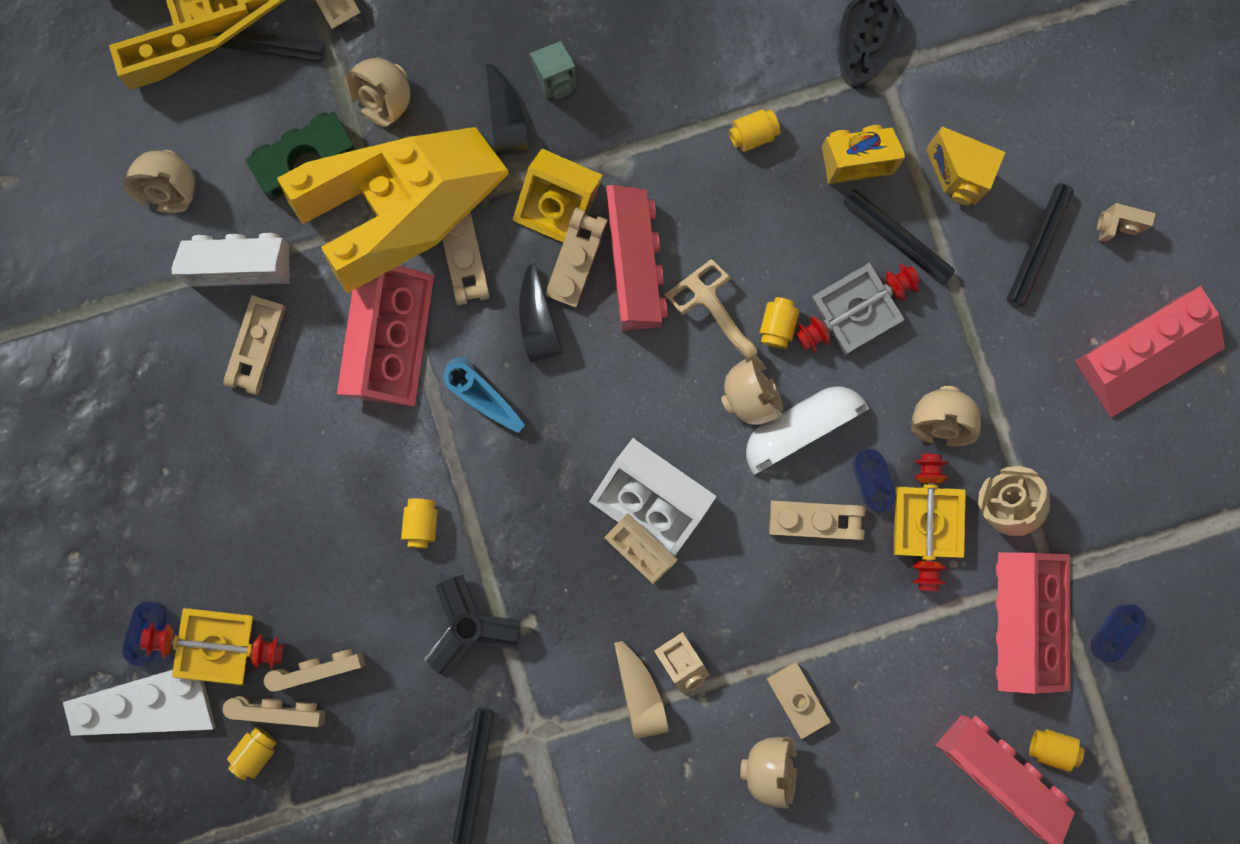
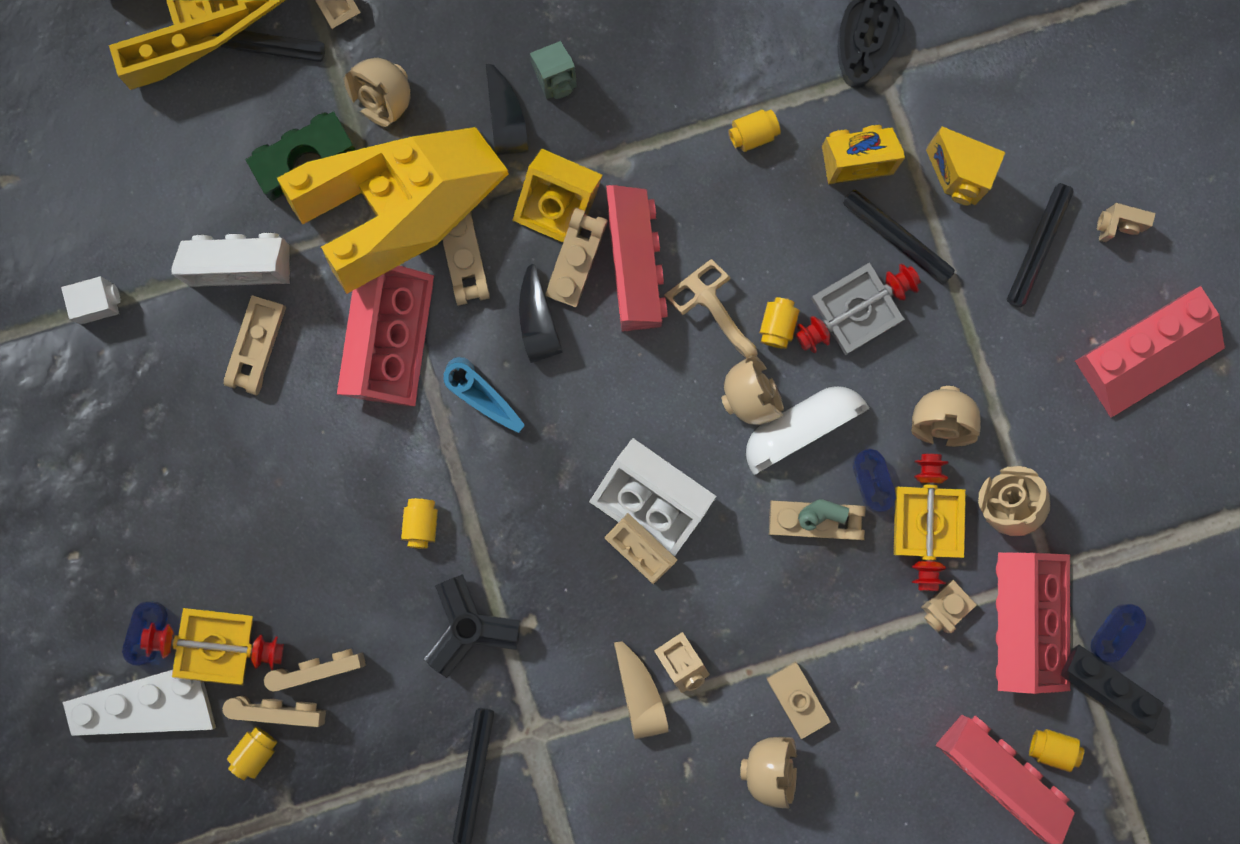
tan cylinder [124,150,195,213] -> none
none -> white brick [61,276,121,325]
none -> sand green arm [798,499,849,531]
none -> tan bracket [921,580,976,633]
none -> black plate [1061,645,1164,734]

